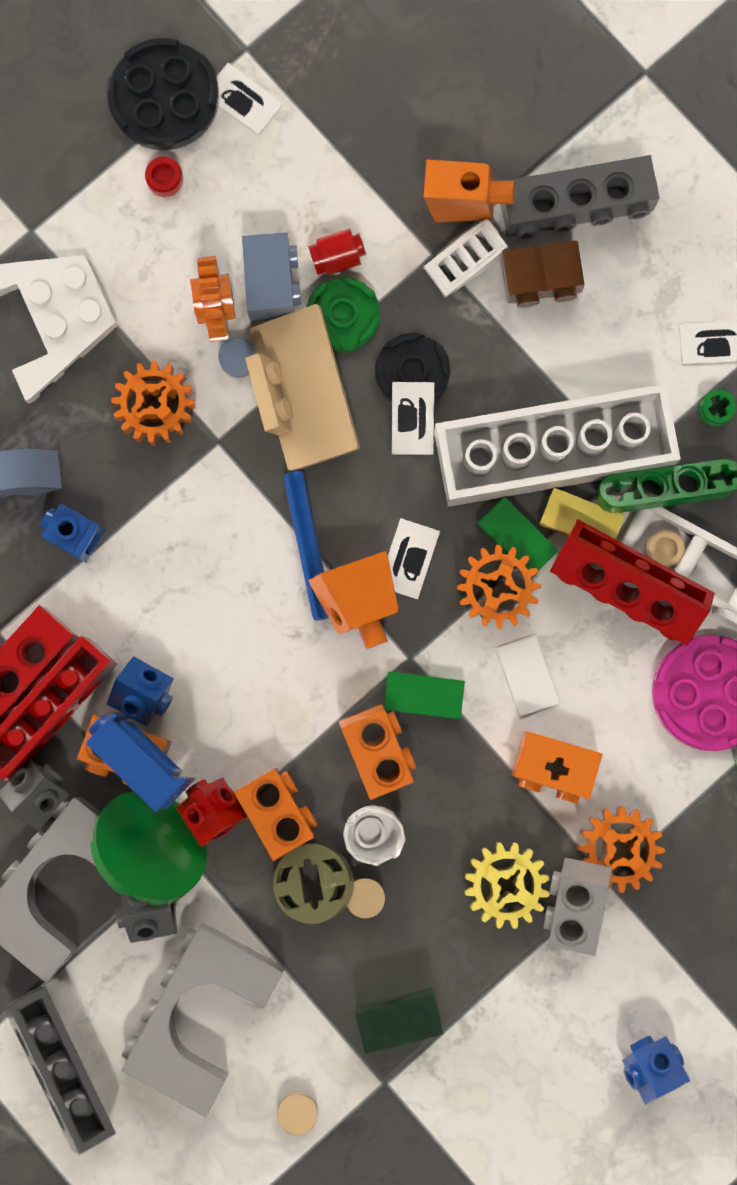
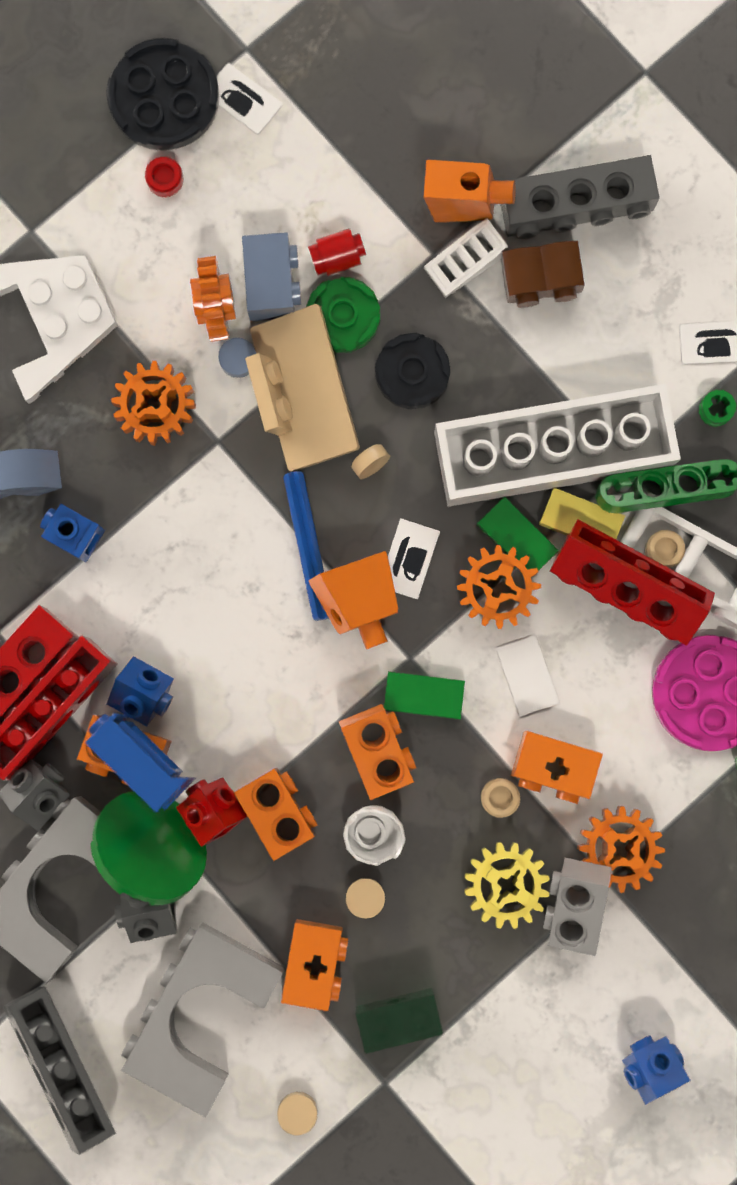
olive piece [273,844,354,924] -> none
white sticker [392,382,434,455] -> none
none -> orange brick [281,919,349,1011]
none -> tan tile [351,444,390,479]
none -> tan tile [480,778,520,818]

